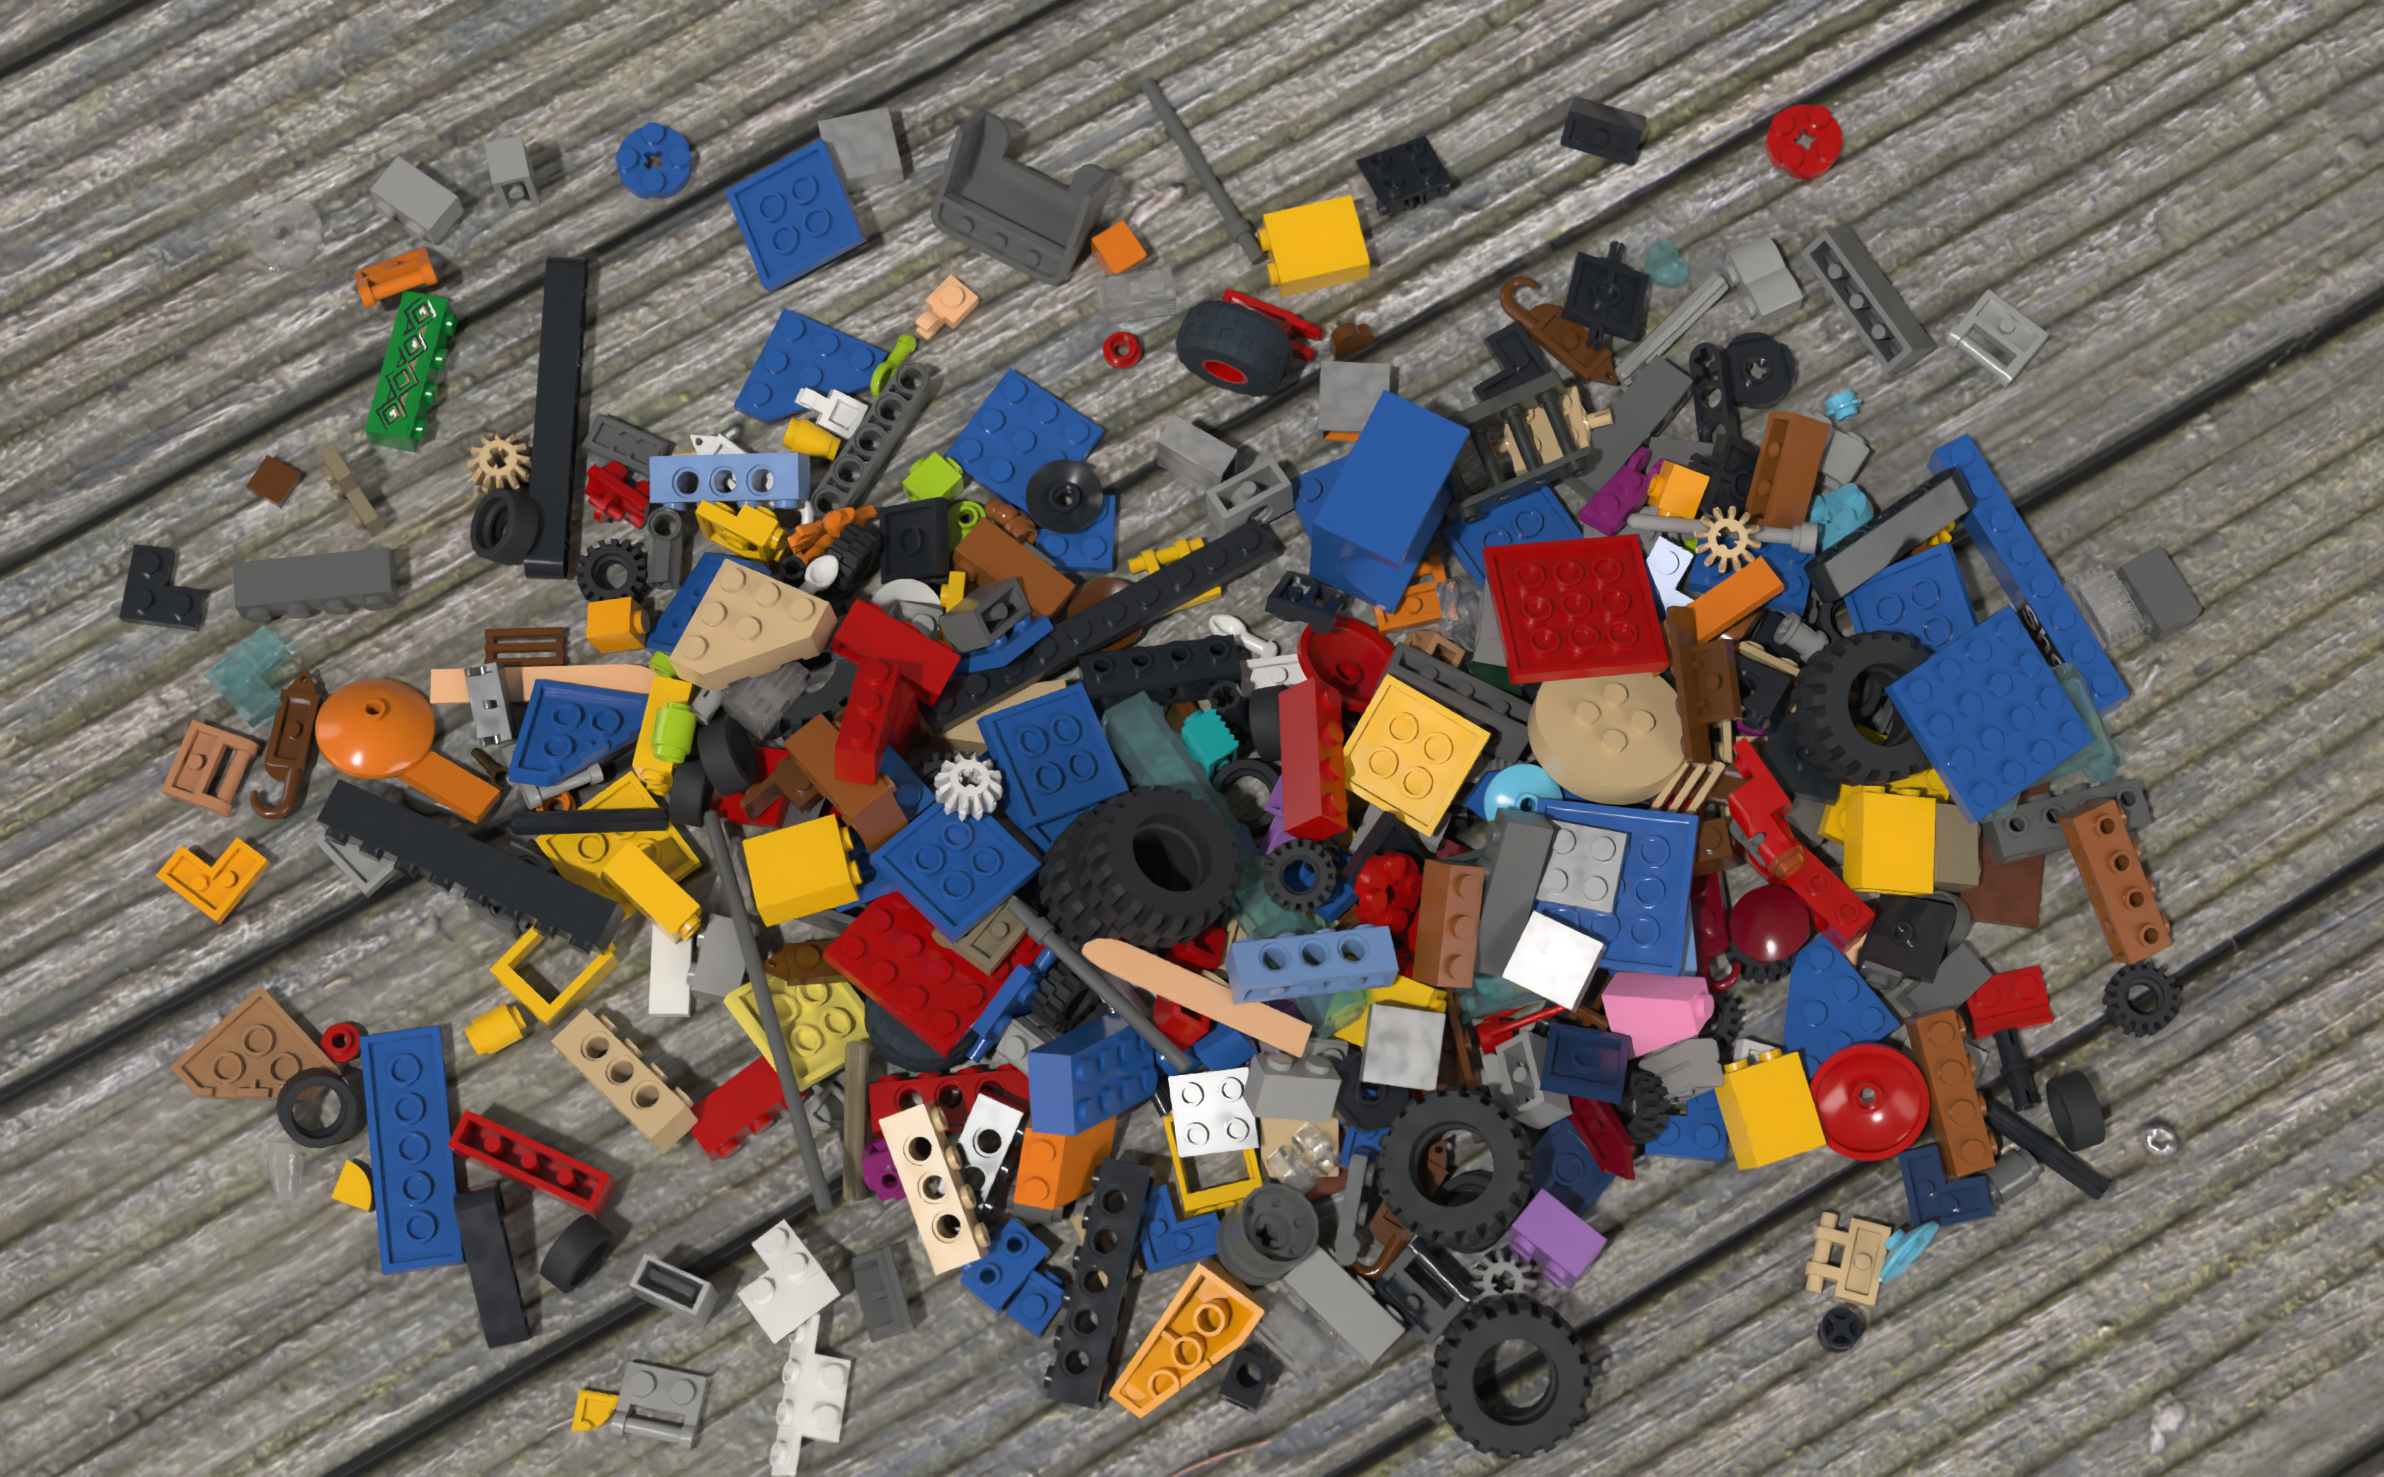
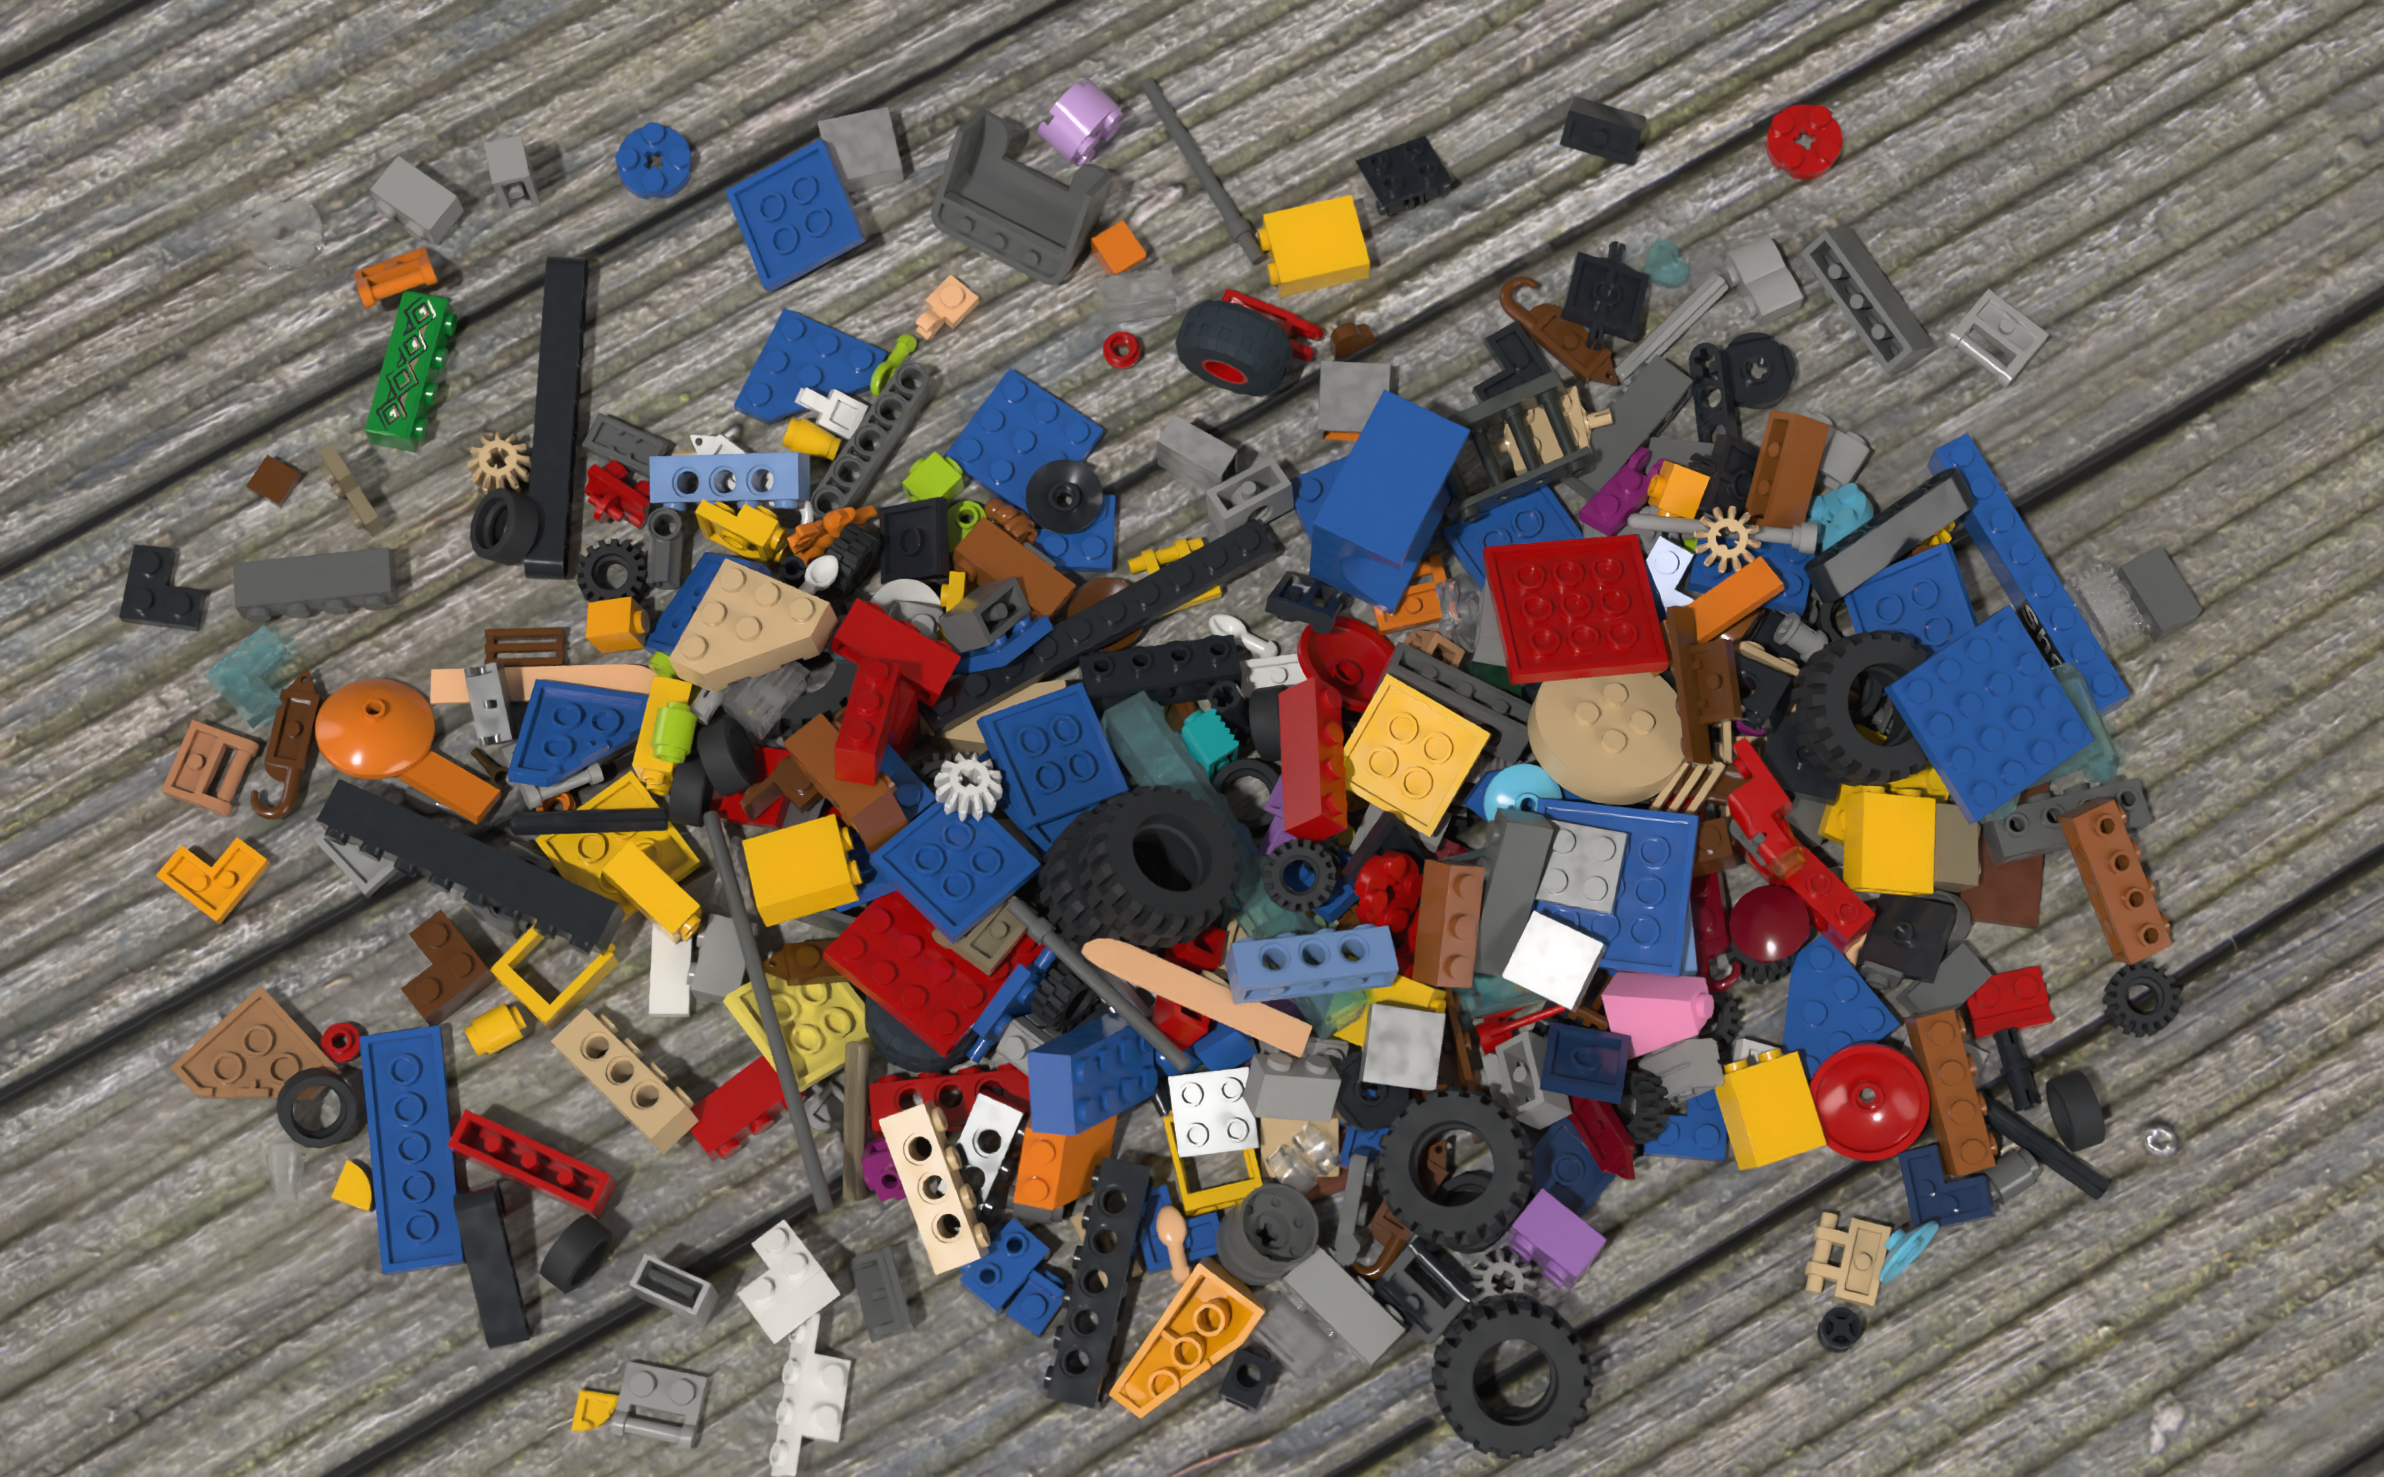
medium azure plate [1824,390,1861,422] -> none
none -> reddish brown brick [401,910,496,1026]
none -> lavender brick [1037,77,1122,167]
none -> light nougat piece [1156,1205,1192,1284]

